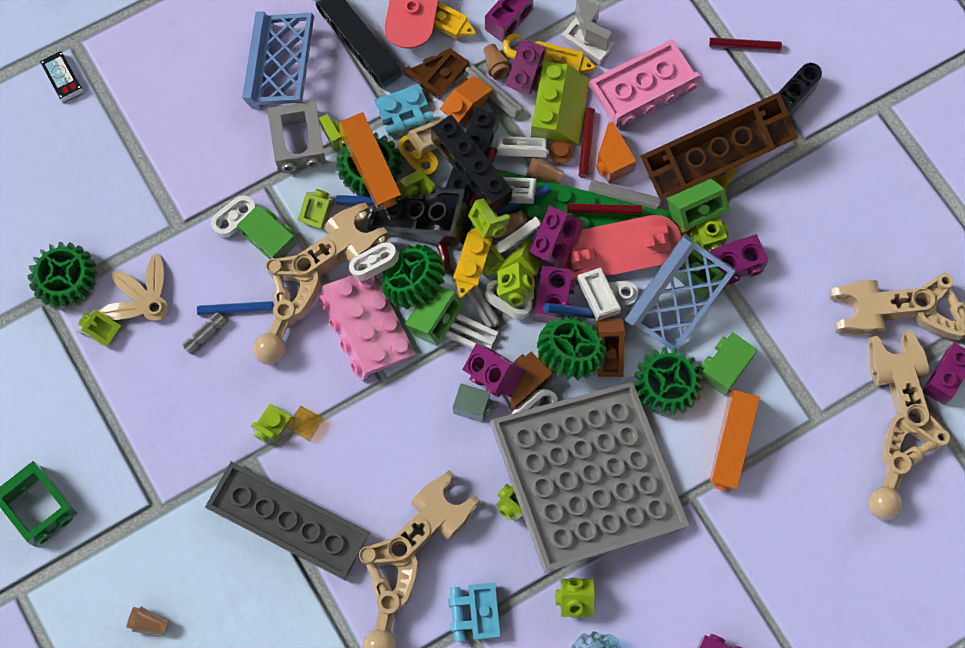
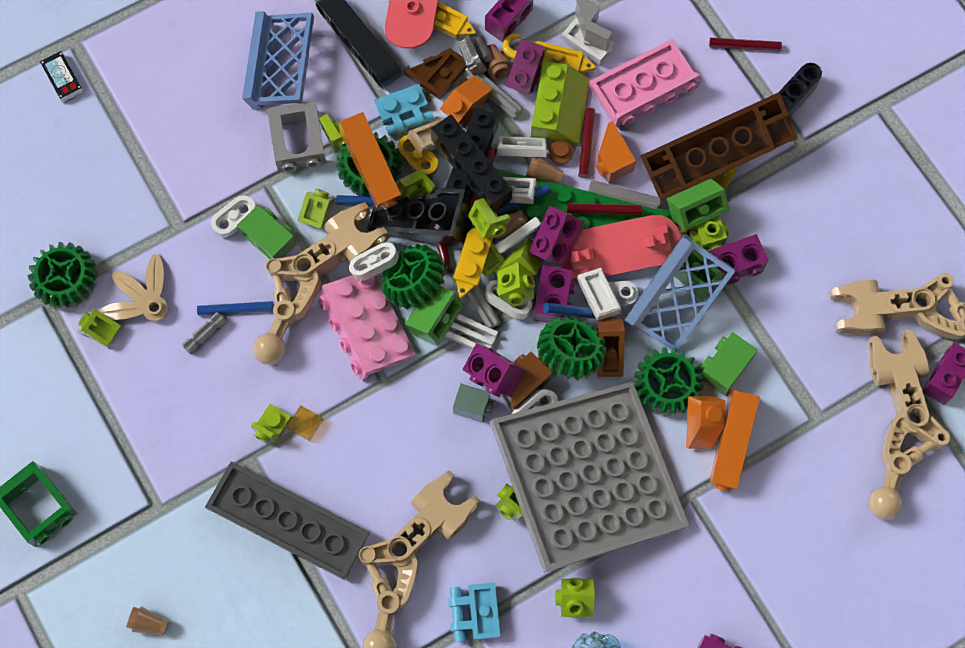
none -> flat silver piece [457,34,493,76]
none -> orange slope [686,396,726,449]

